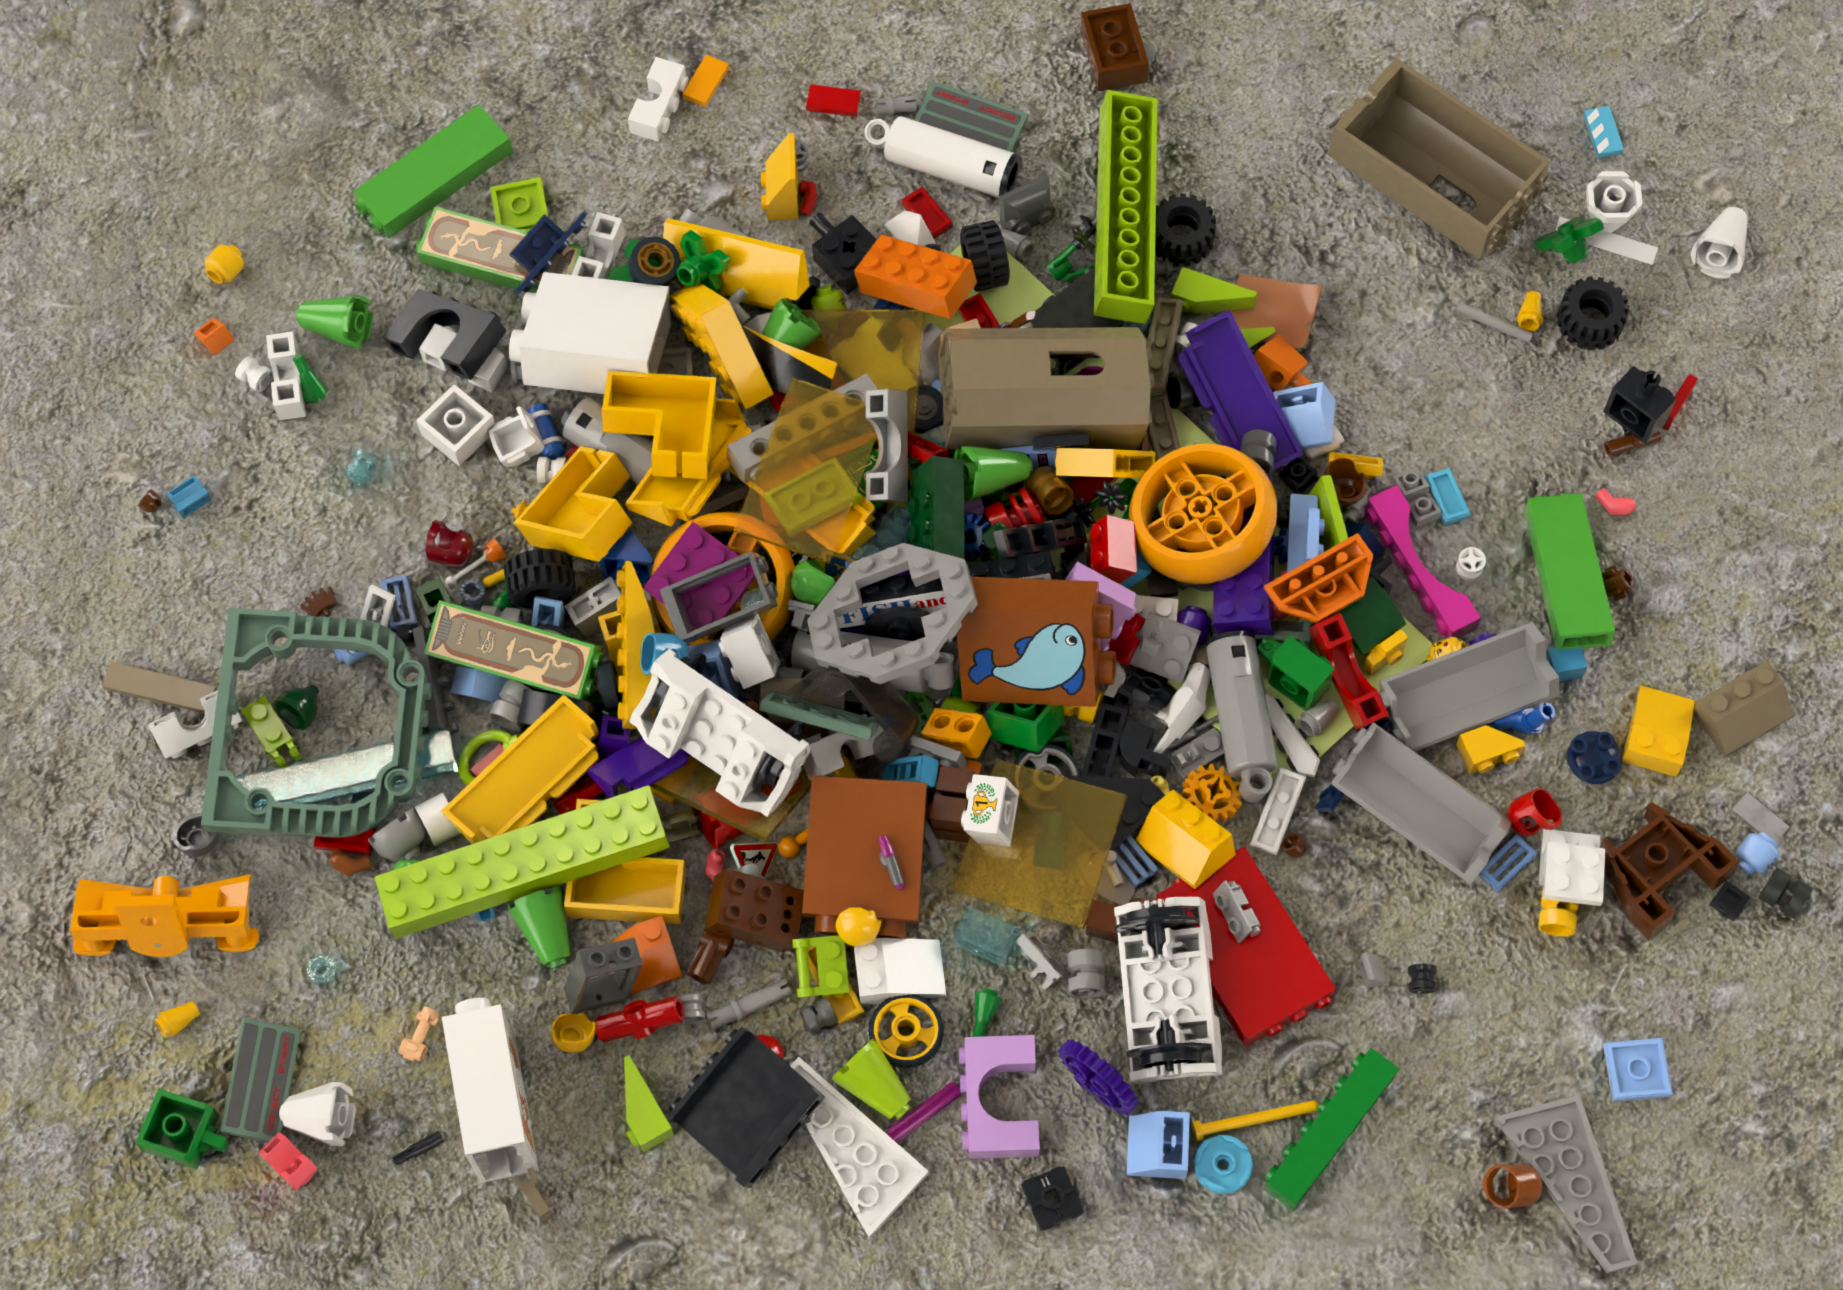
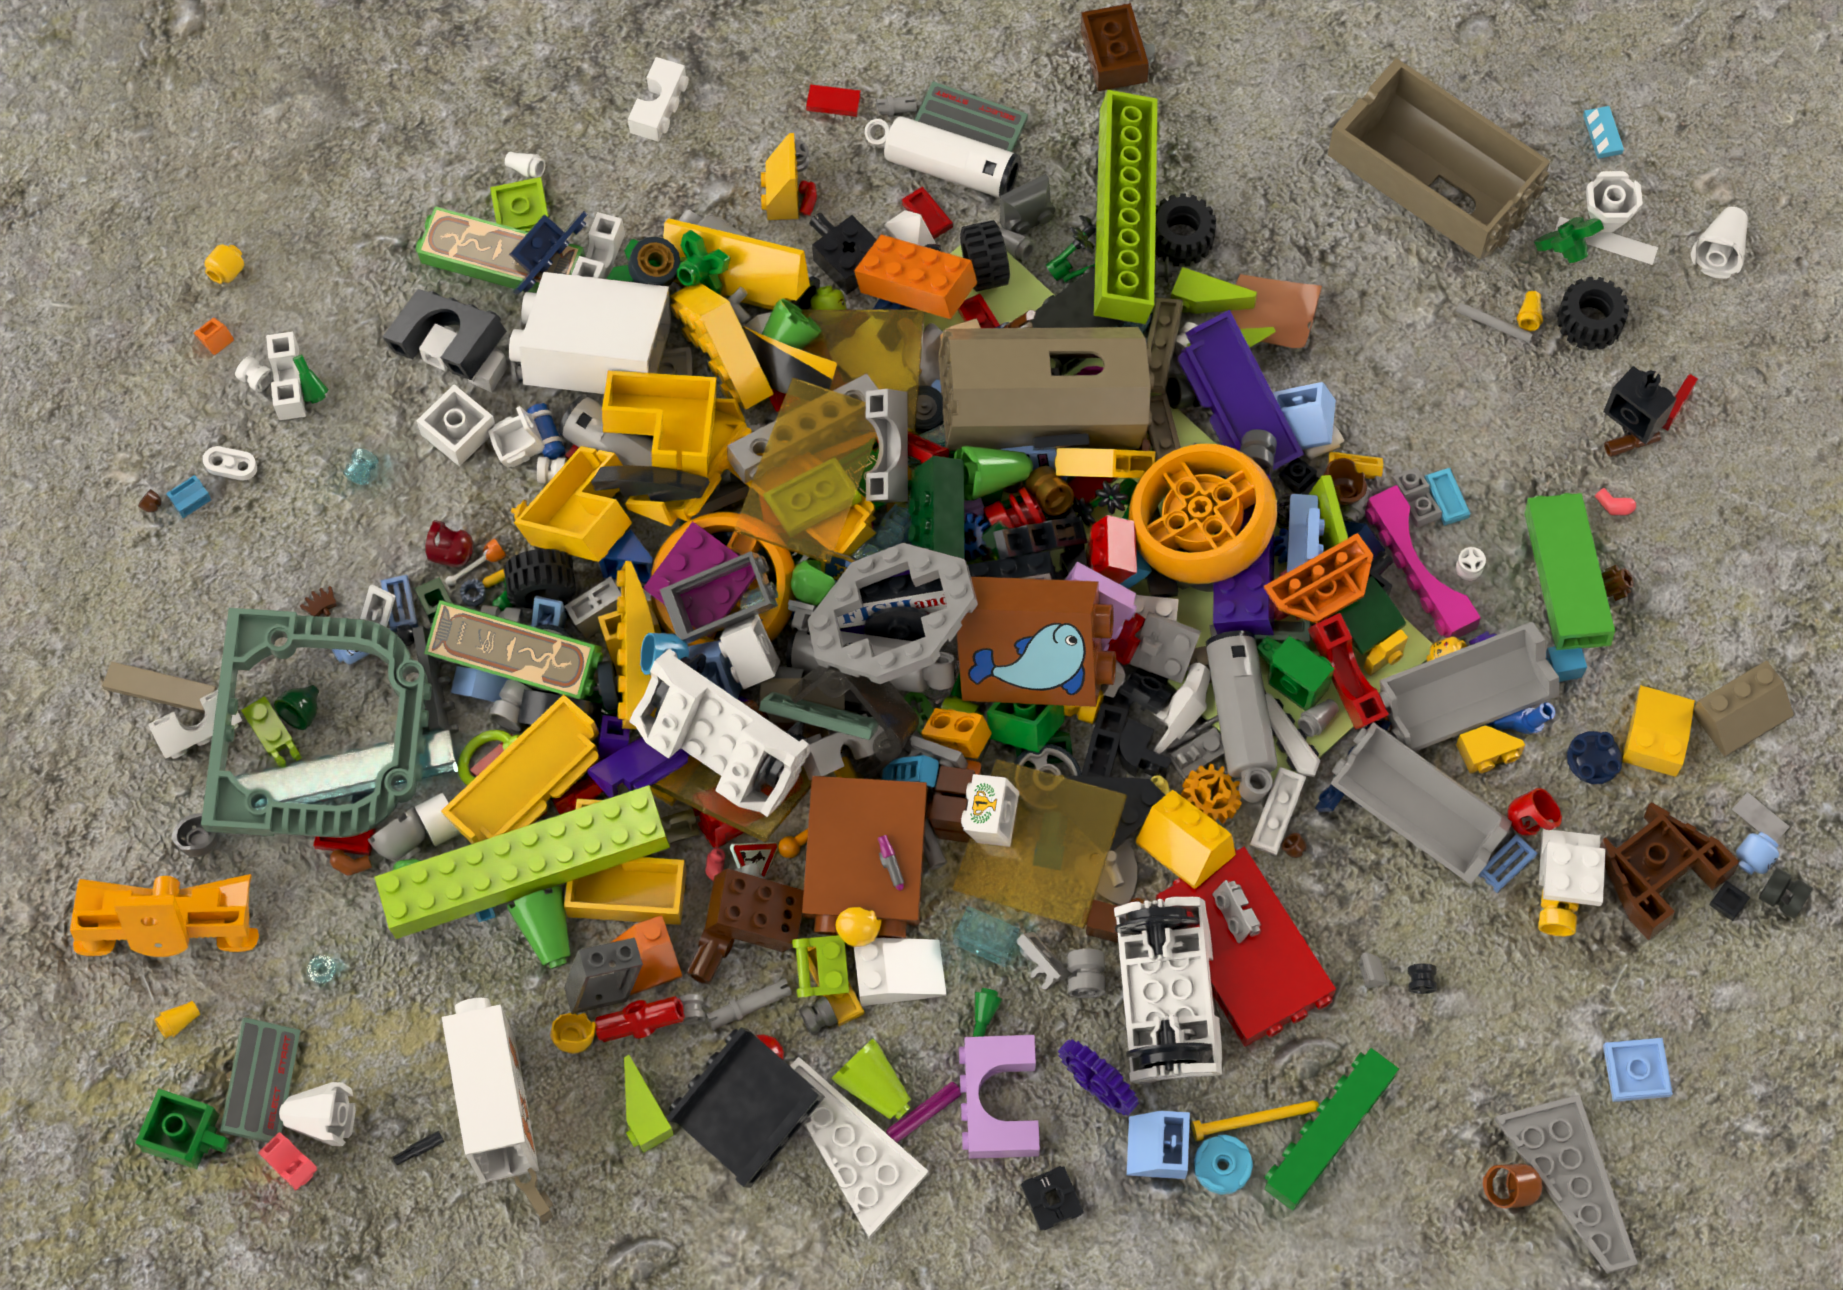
bright green cone [295,295,373,348] -> none
bright green brick [354,105,513,239] -> none
light nougat bar [399,1007,439,1062] -> none
light orange tile [682,54,729,108] -> none
yellow wheel [869,994,944,1068] -> none
medium blue tile [1114,836,1158,888] -> none
dark purple head [1176,606,1212,646] -> none
orange torso [1254,334,1312,391] -> none
none -> white plate [203,446,257,481]
none -> white cone [505,152,545,179]
none -> black slope [591,465,710,502]

